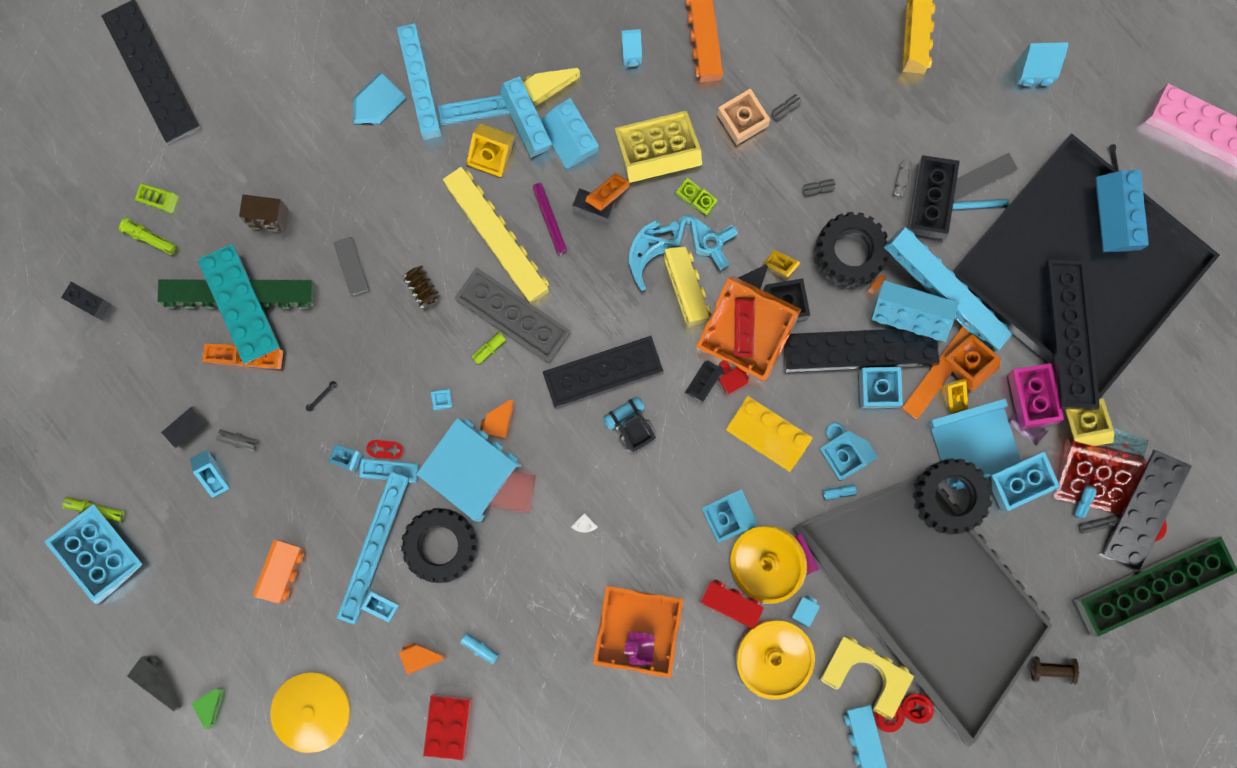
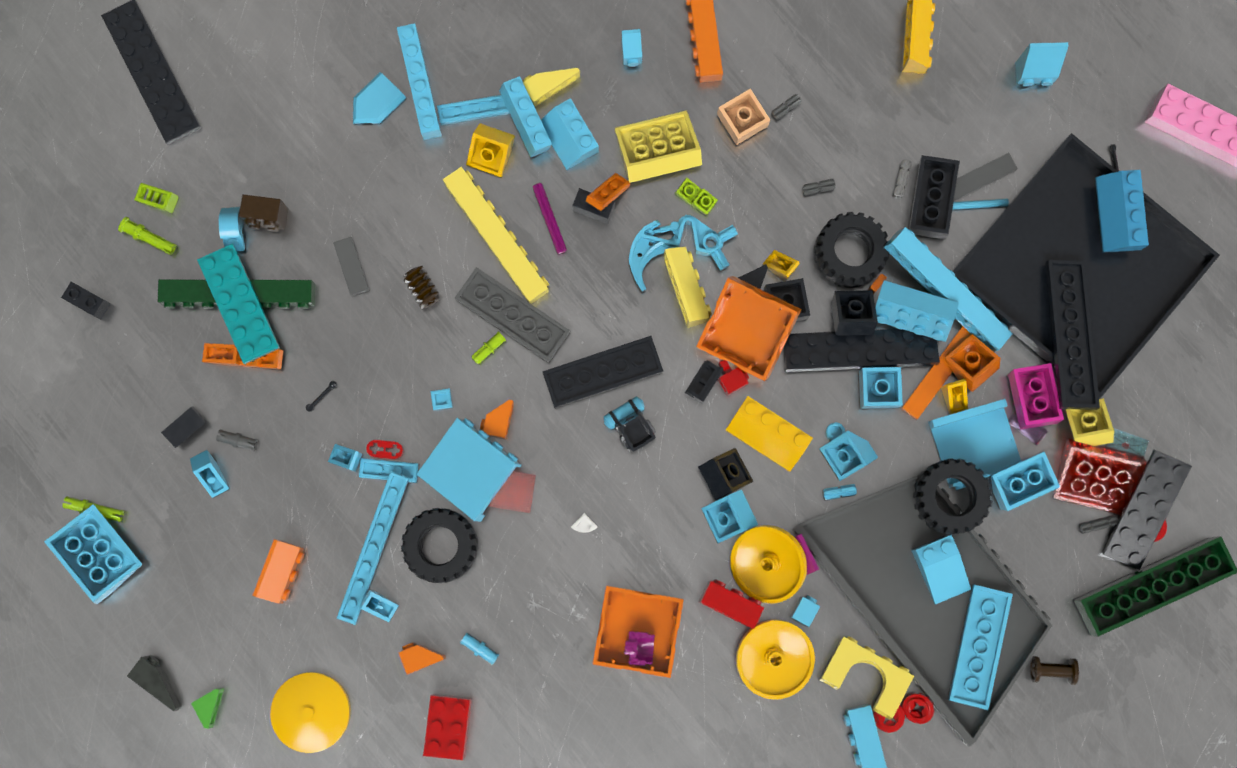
red tile [734,299,755,357] -> none
medium azure piece [1075,485,1096,518] -> none
none -> medium azure brick [219,207,246,251]
none -> black slope [698,448,754,501]
none -> black brick [831,290,878,335]
none -> medium azure slope [911,535,971,604]
none -> medium azure plate [948,585,1013,710]

